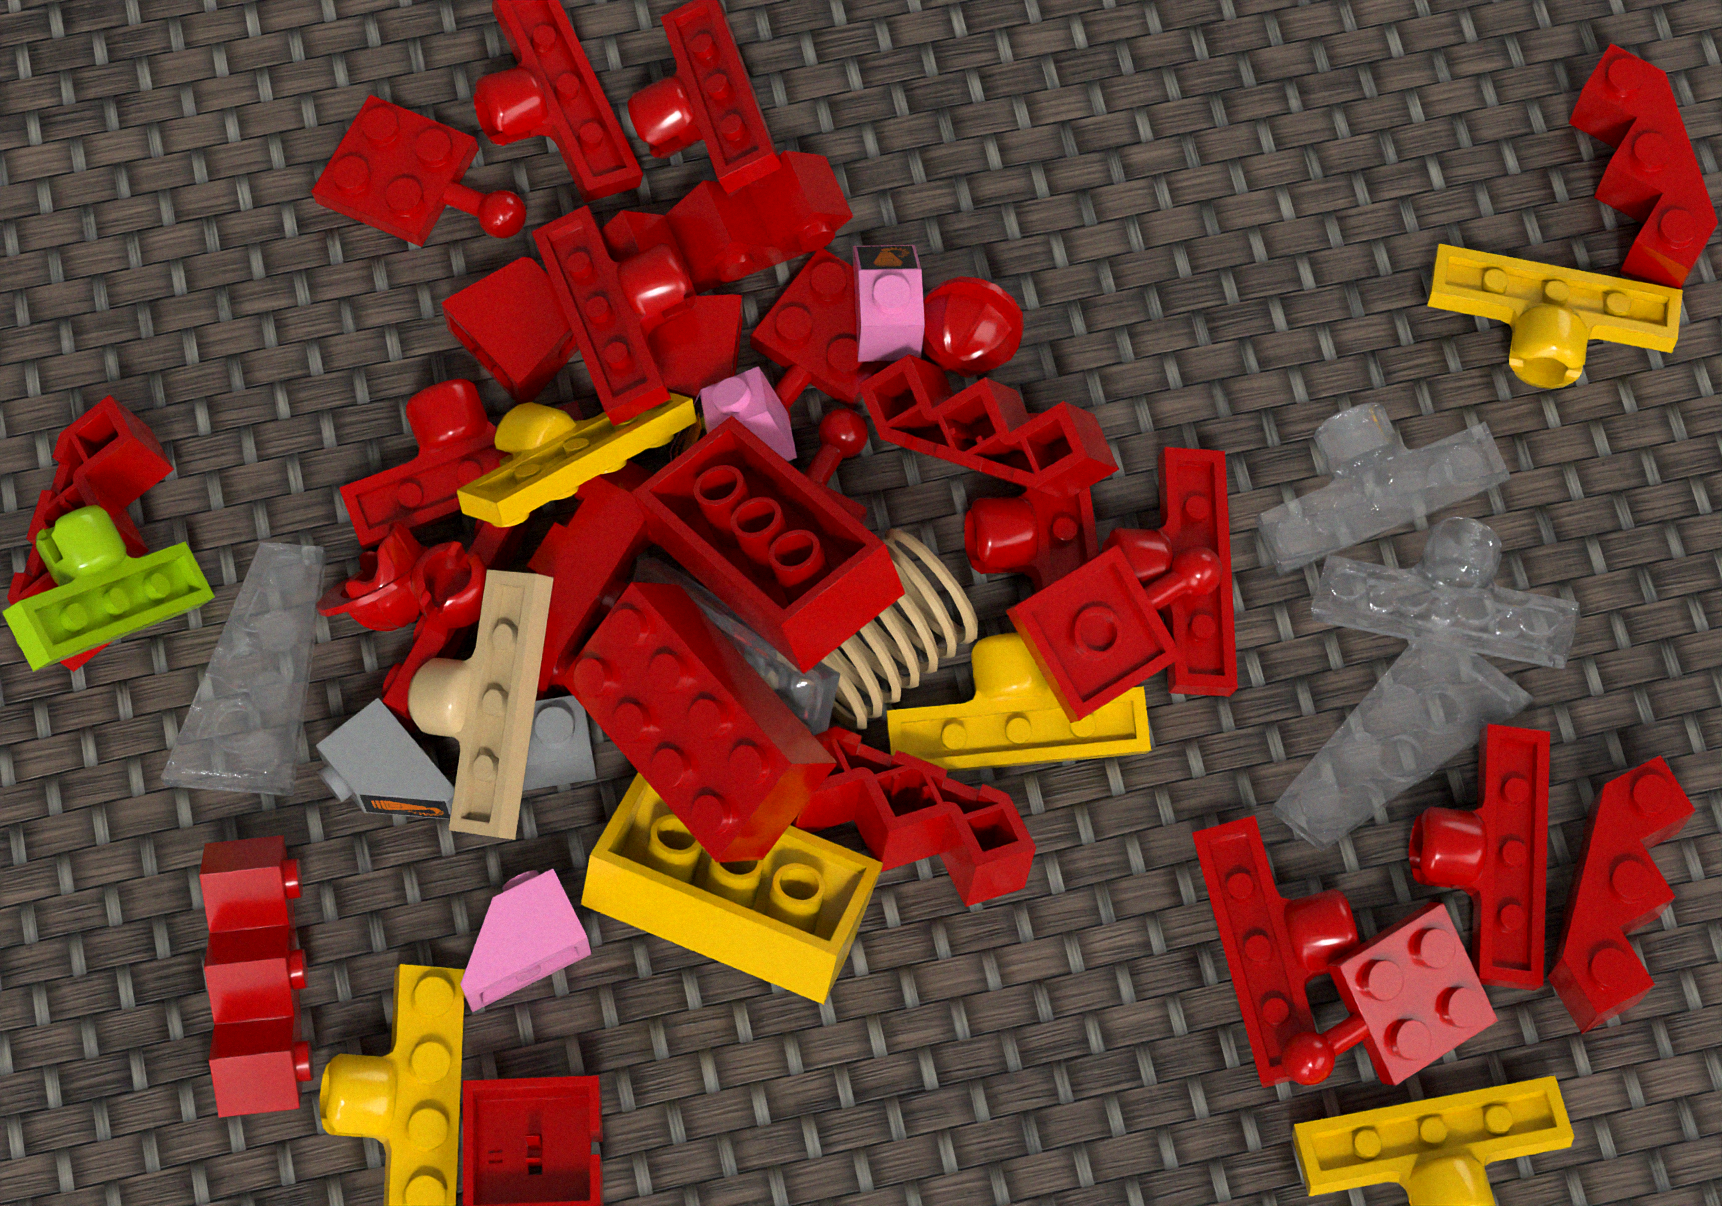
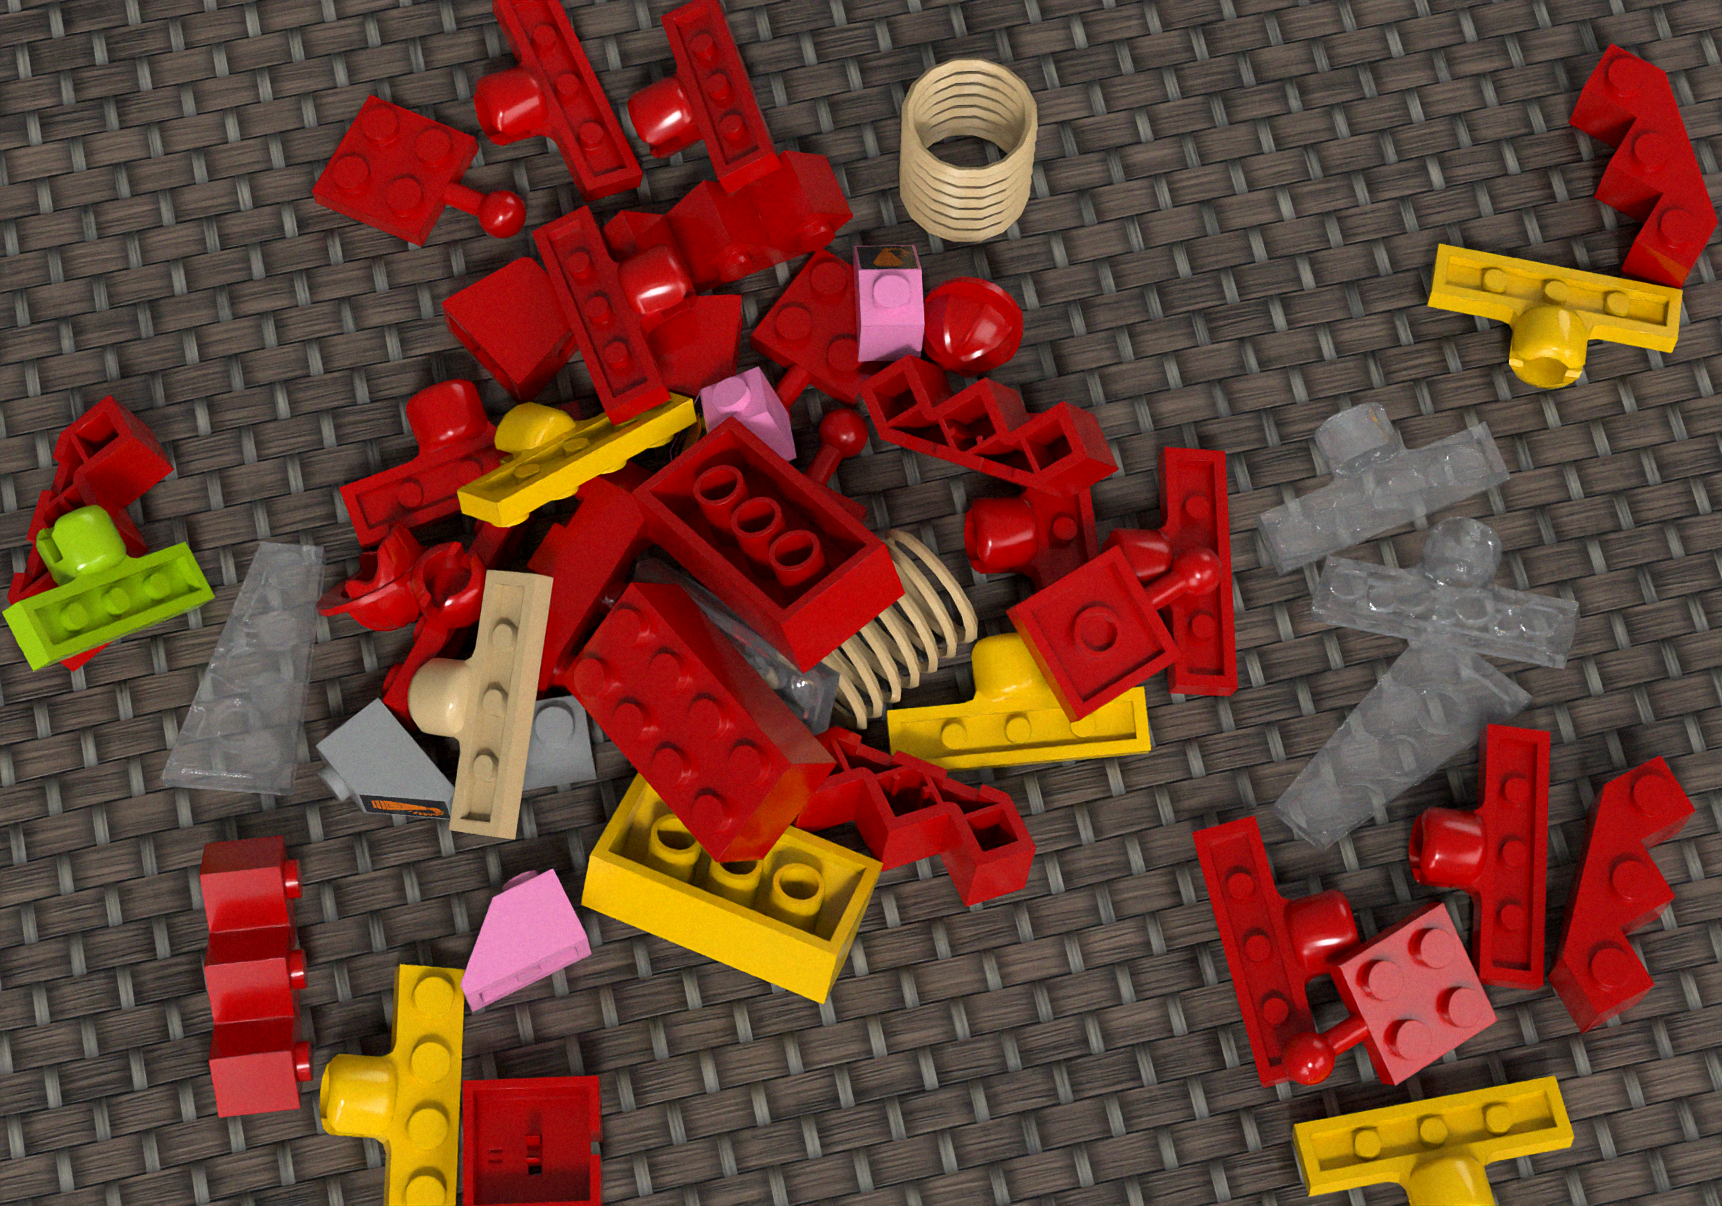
none -> tan piece [899,58,1038,242]

